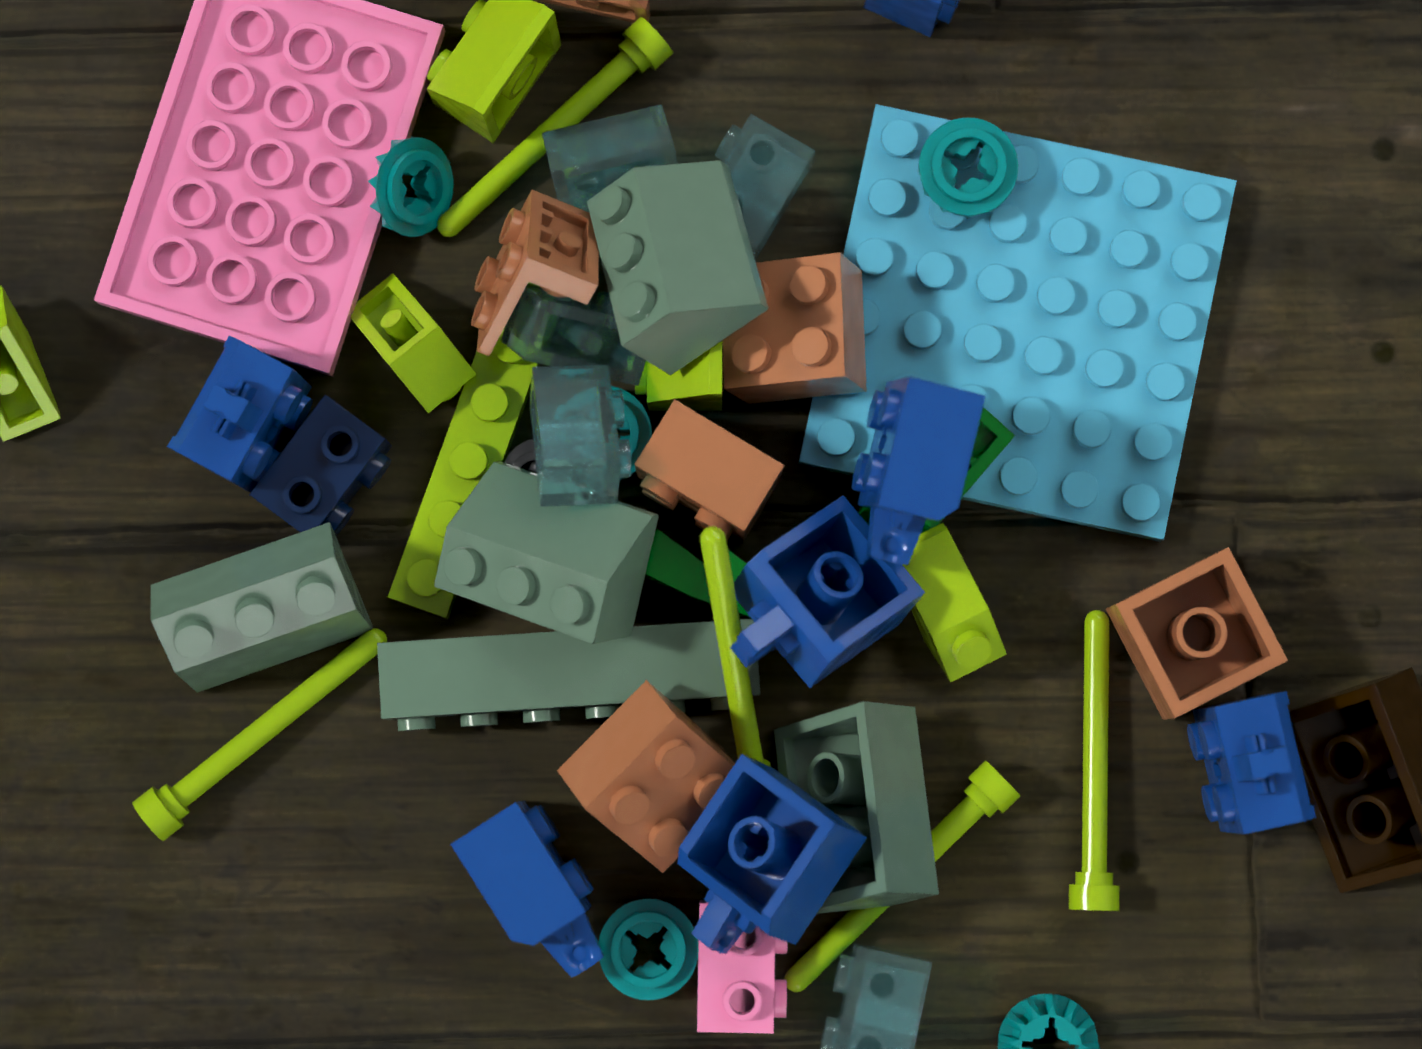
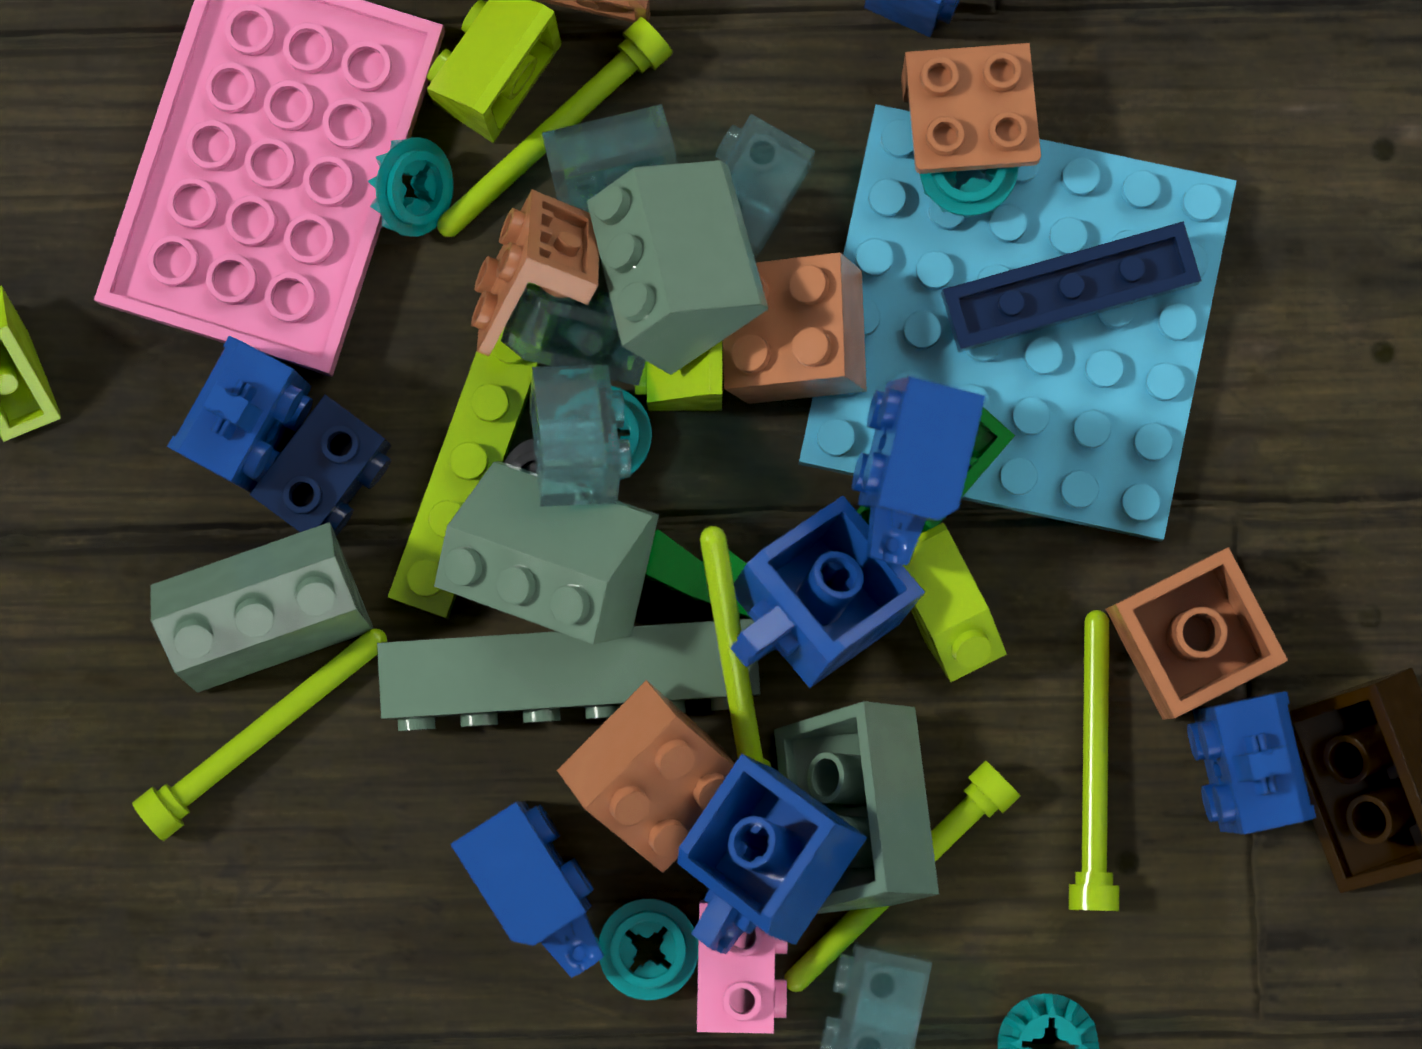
lime slope [351,273,477,413] -> none
nougat brick [634,399,784,542] -> none
none -> nougat bracket [901,43,1041,174]
none -> dark blue plate [941,221,1202,353]

